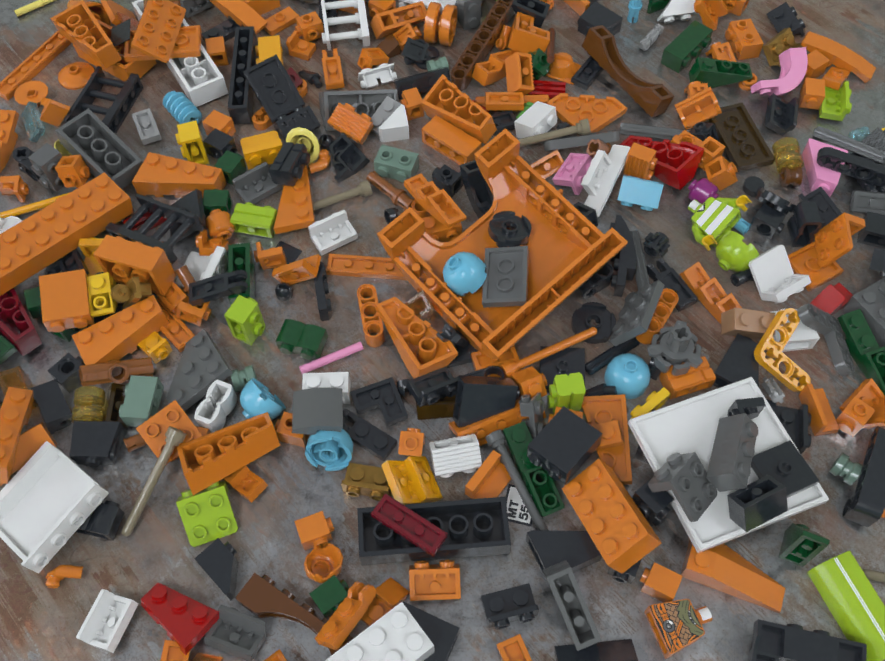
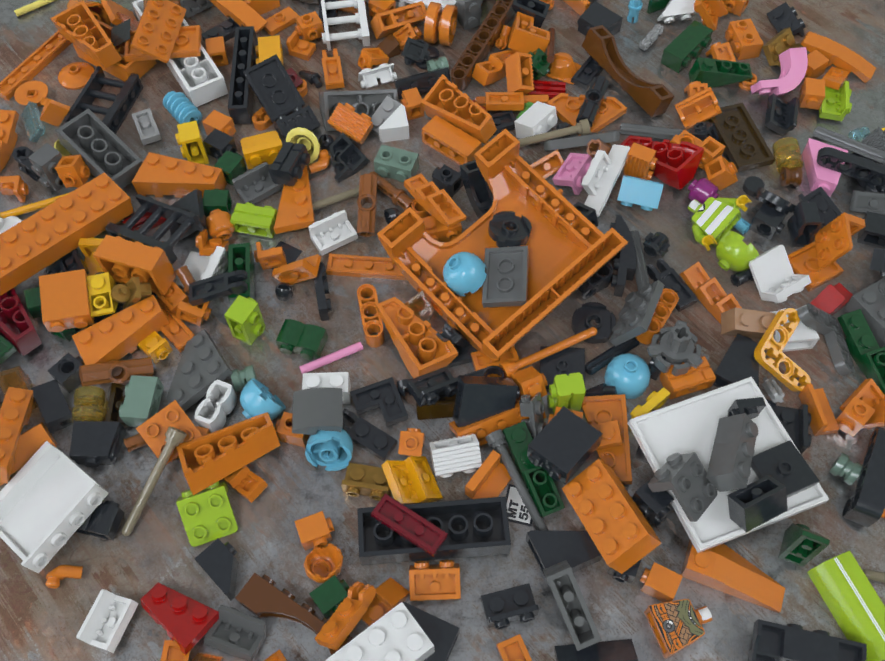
none -> dark orange piece [357,174,378,237]
none -> black piece [576,75,609,127]

